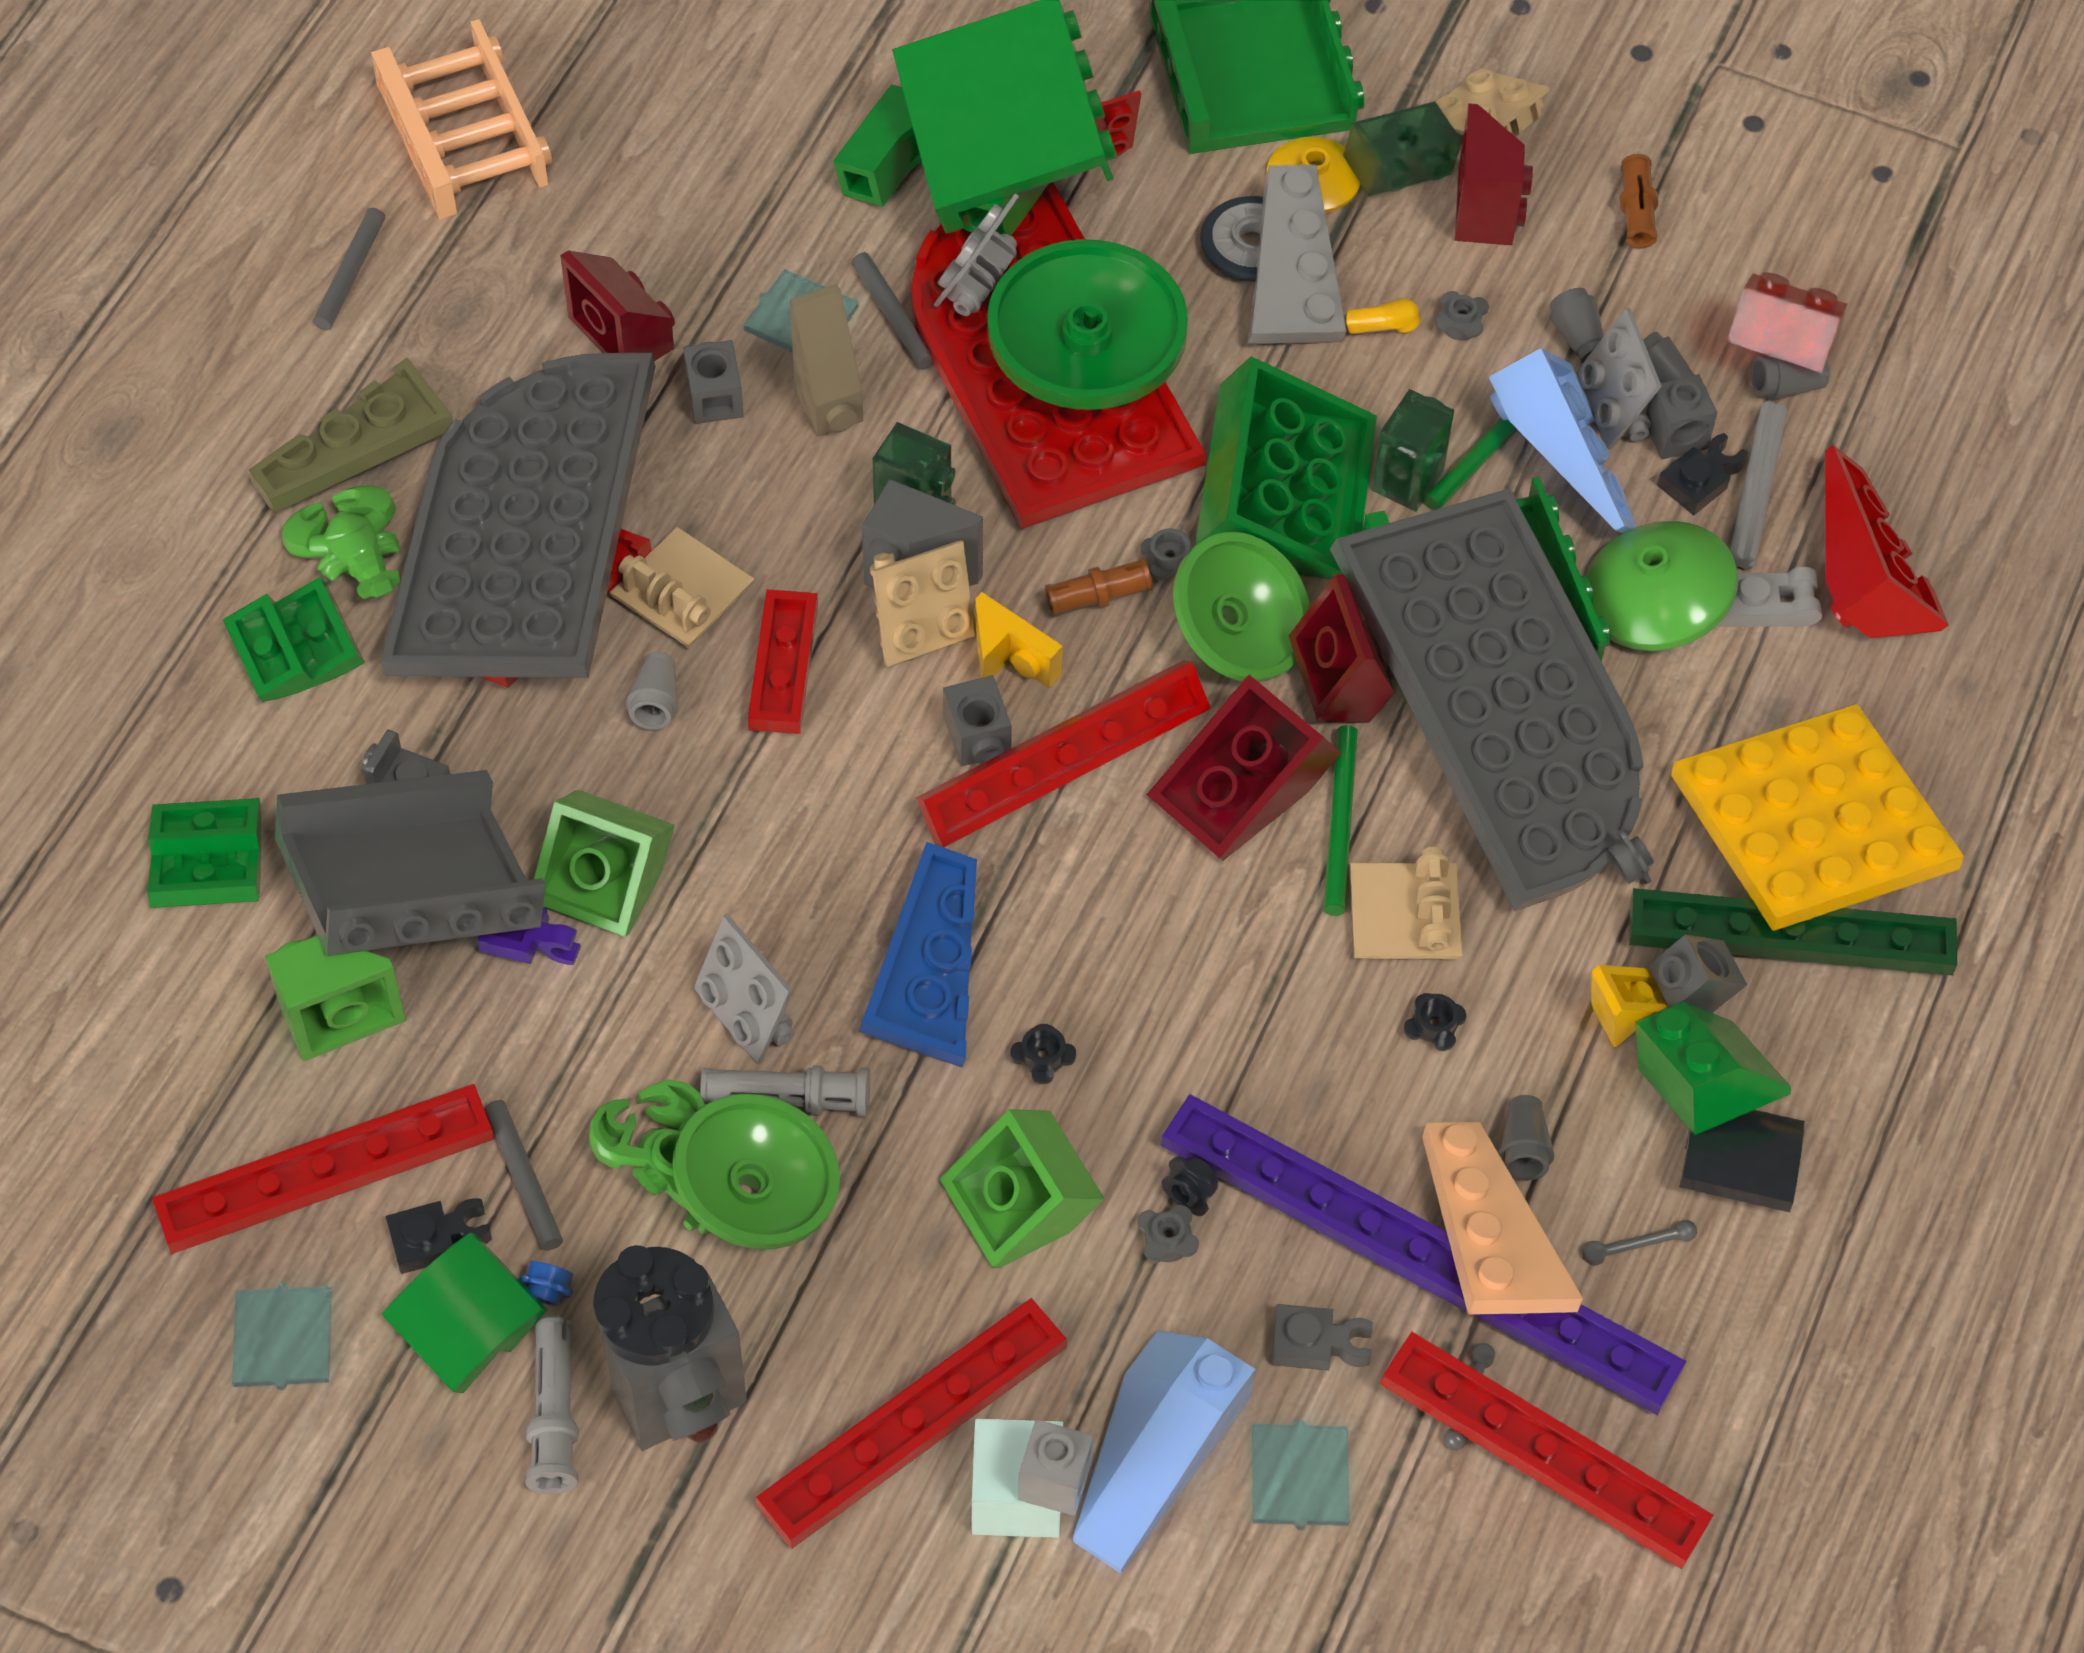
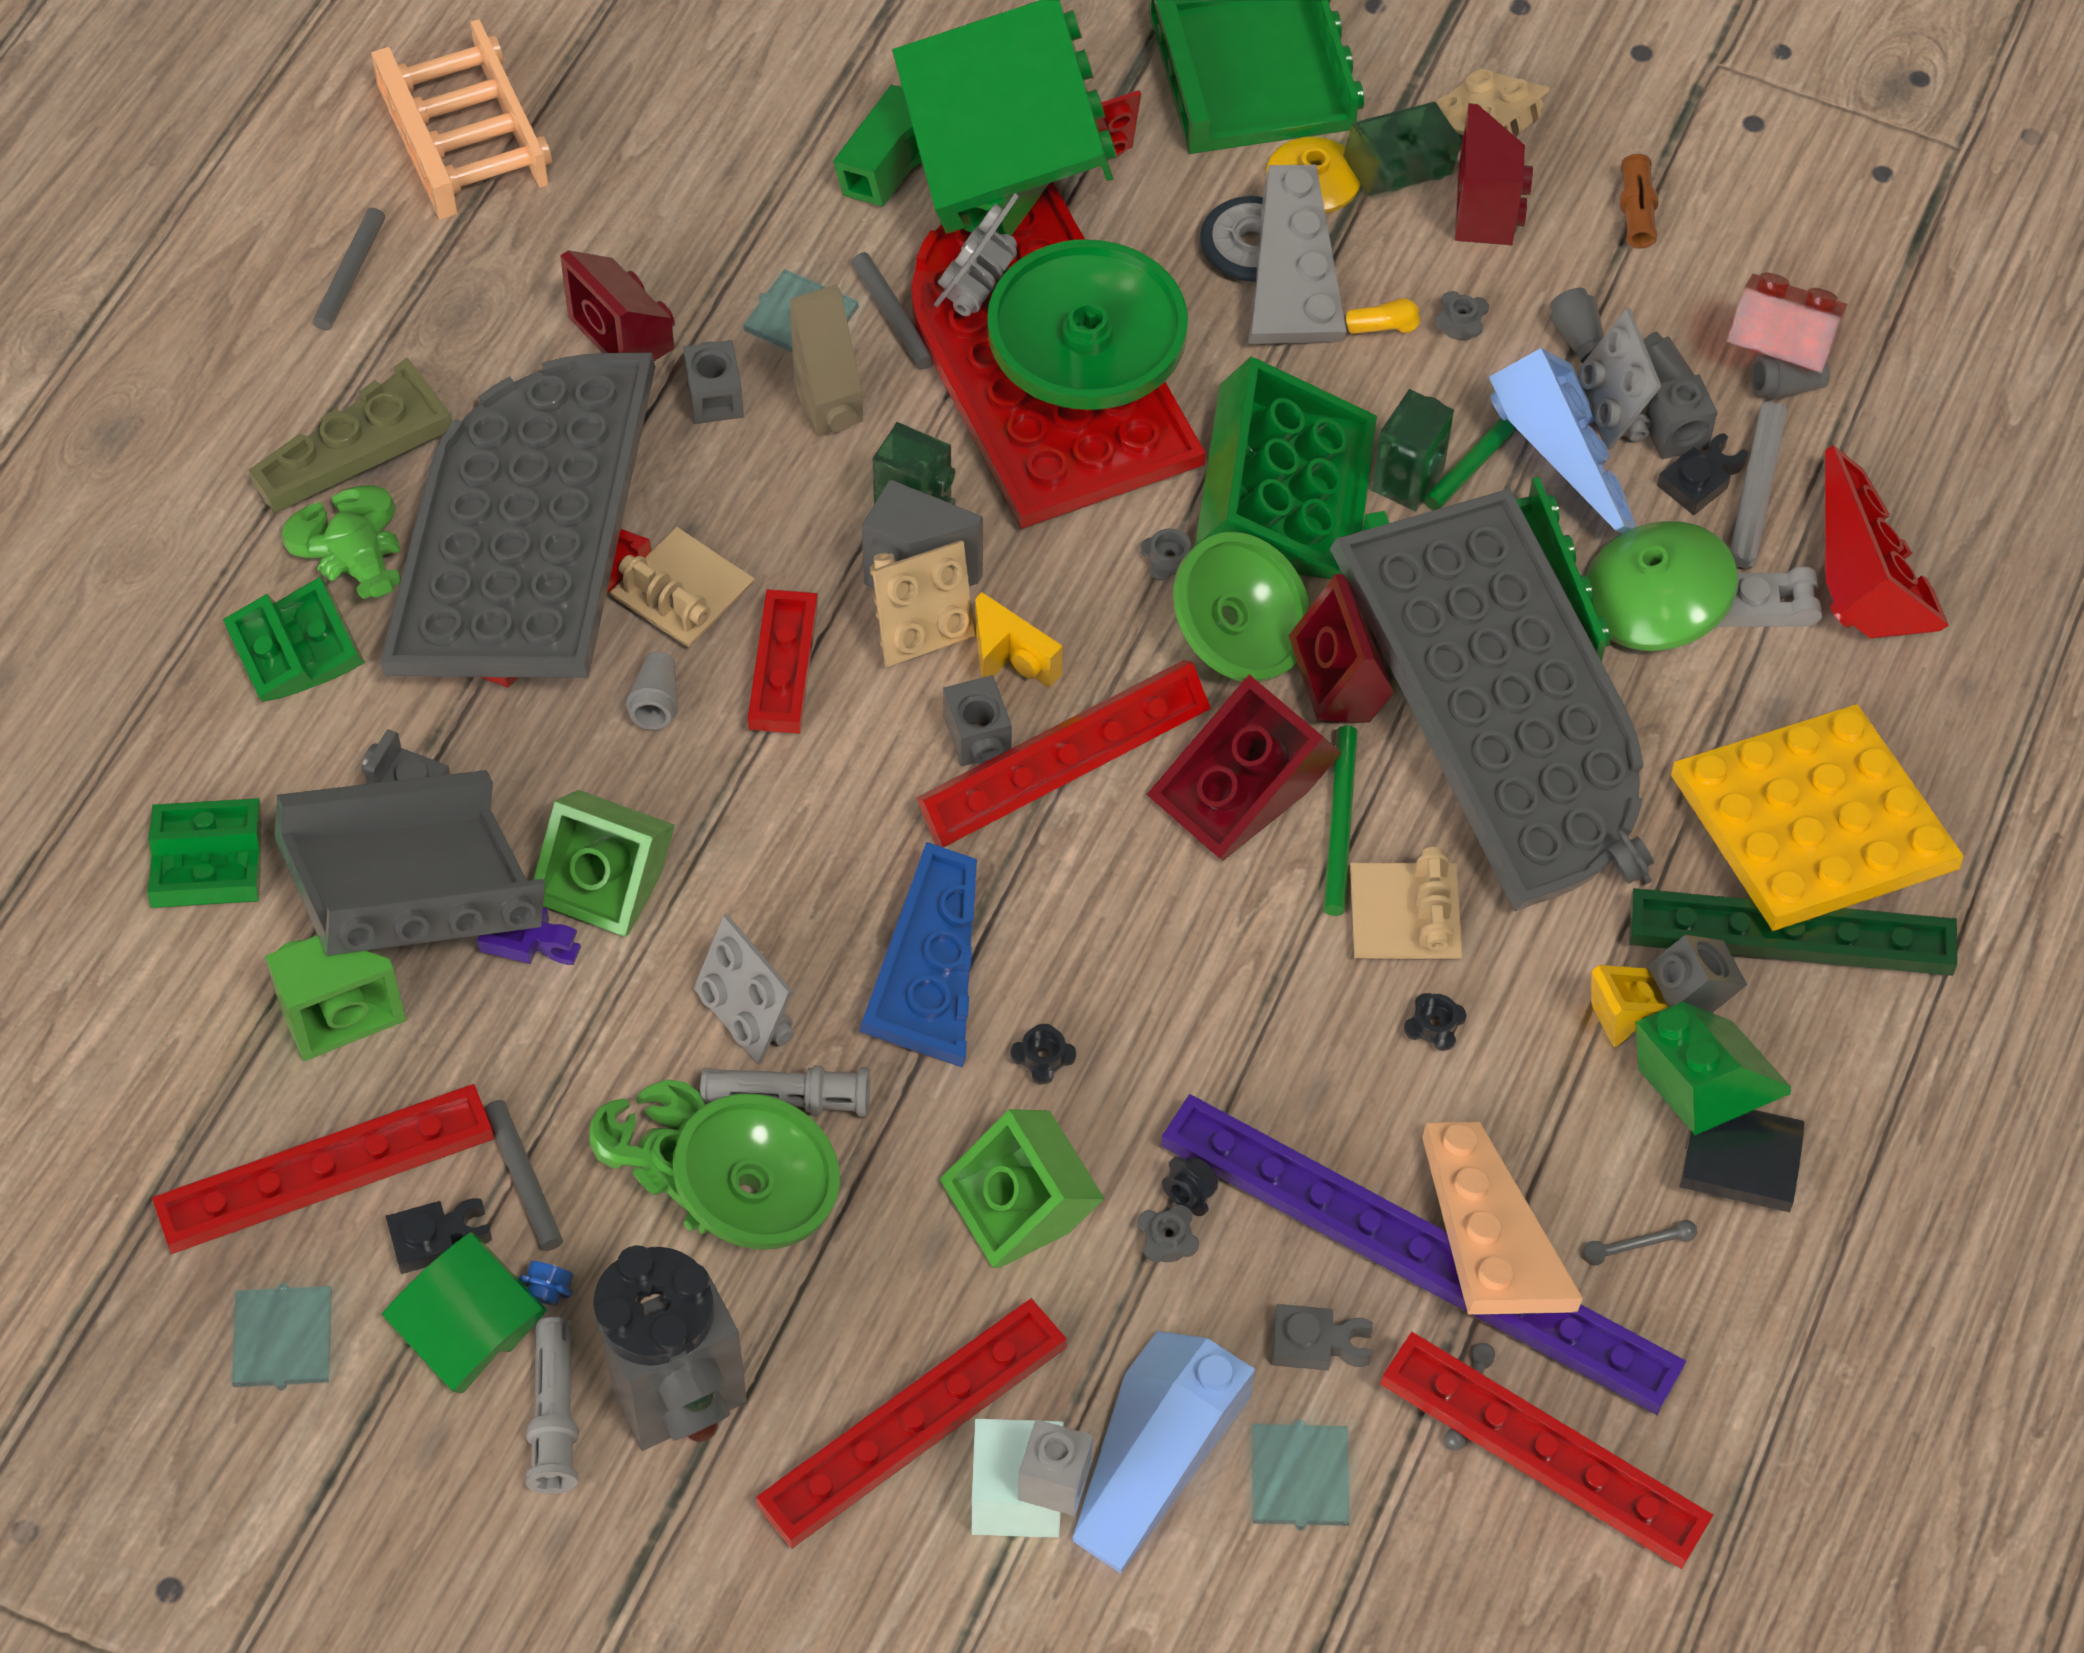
dark orange pin [1045,558,1152,617] -> none
dark grey cone [1499,1095,1554,1181] -> none

